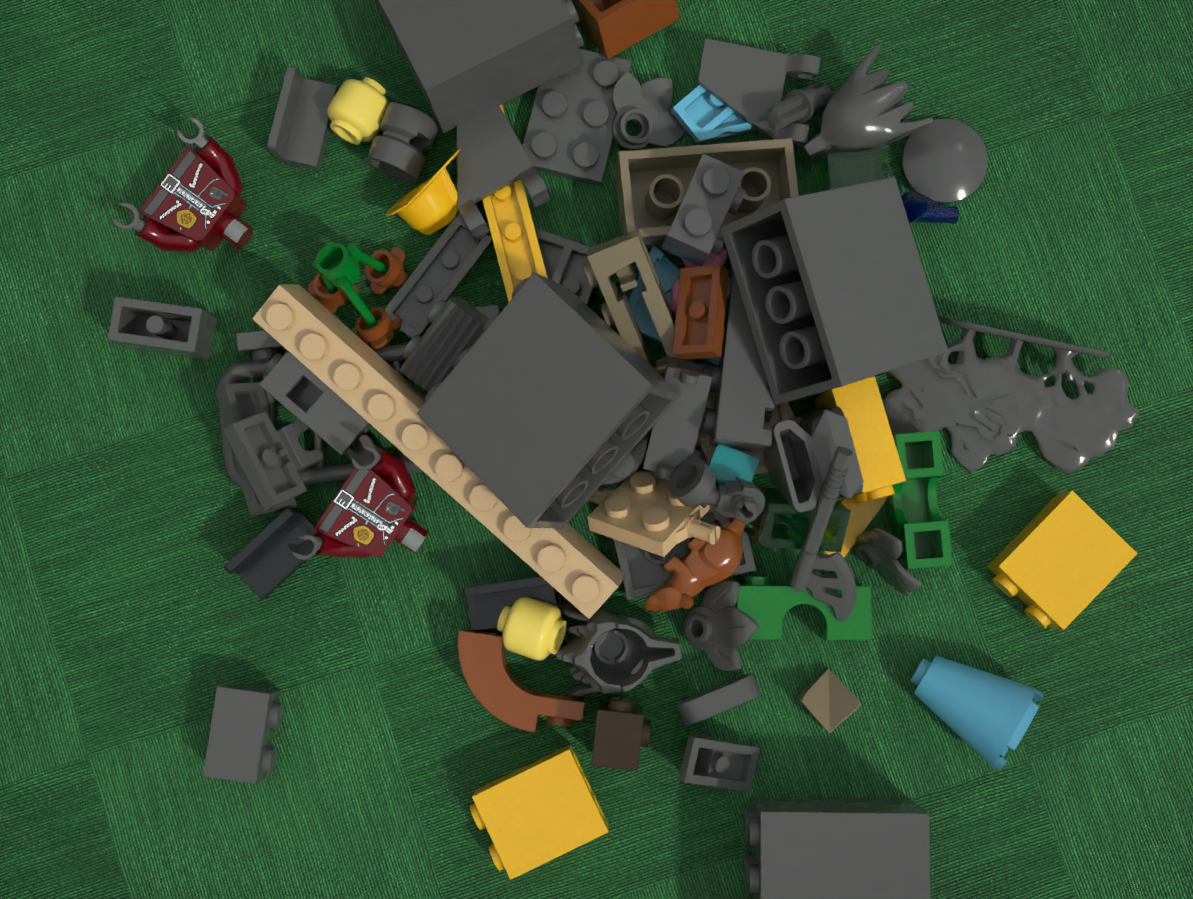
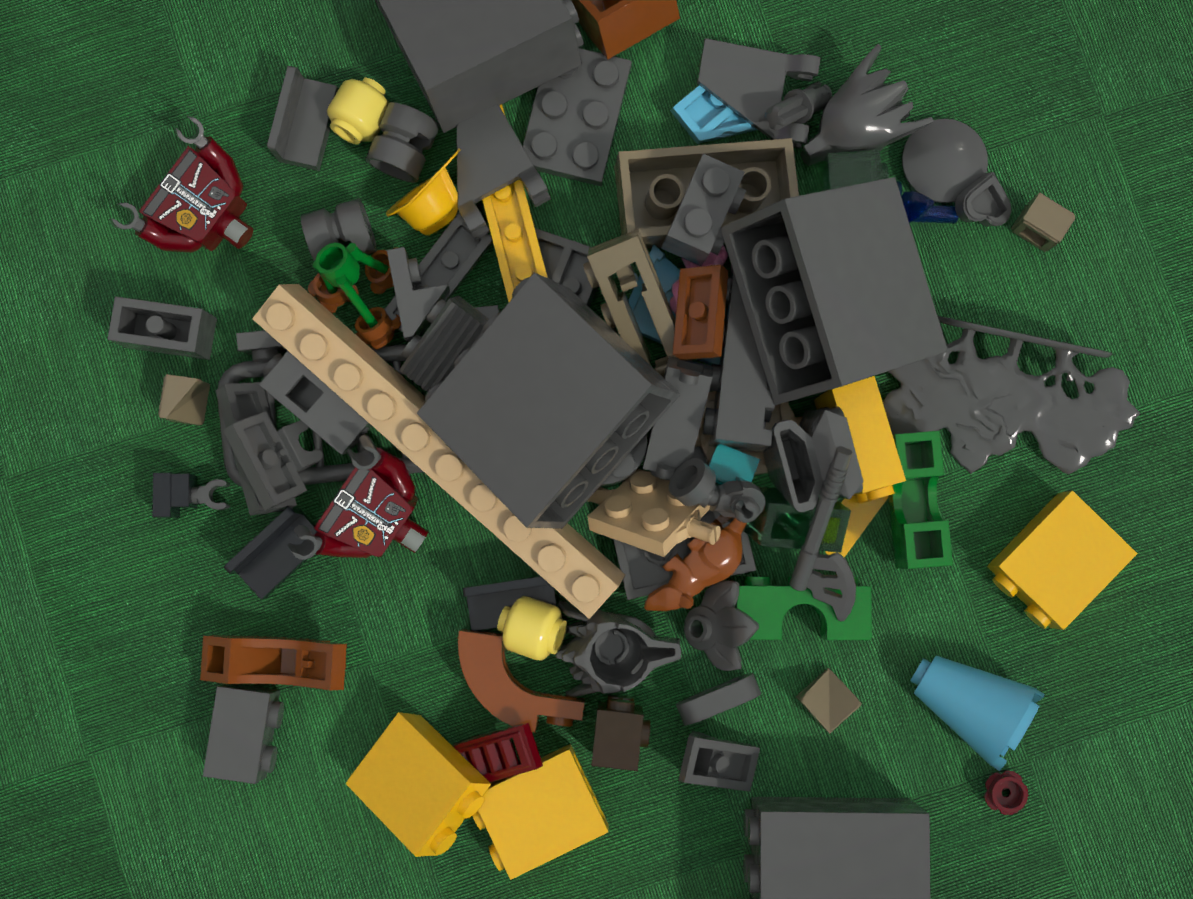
dark grey plate [612,71,686,150] -> none
dark grey plate [856,528,922,596] -> none
none -> black piece [152,473,230,518]
none -> dark tan slope [158,374,210,426]
none -> dark orange arch [200,635,347,690]
none -> dark grey wheel [300,197,377,261]
none -> yellow brick [345,712,491,857]
none -> dark grey slope [387,247,450,343]
none -> dark red slope [452,723,543,782]
none -> dark grey tile [955,172,1011,227]
none -> dark red plate [984,770,1028,815]
none -> dark tan slope [1011,193,1075,252]

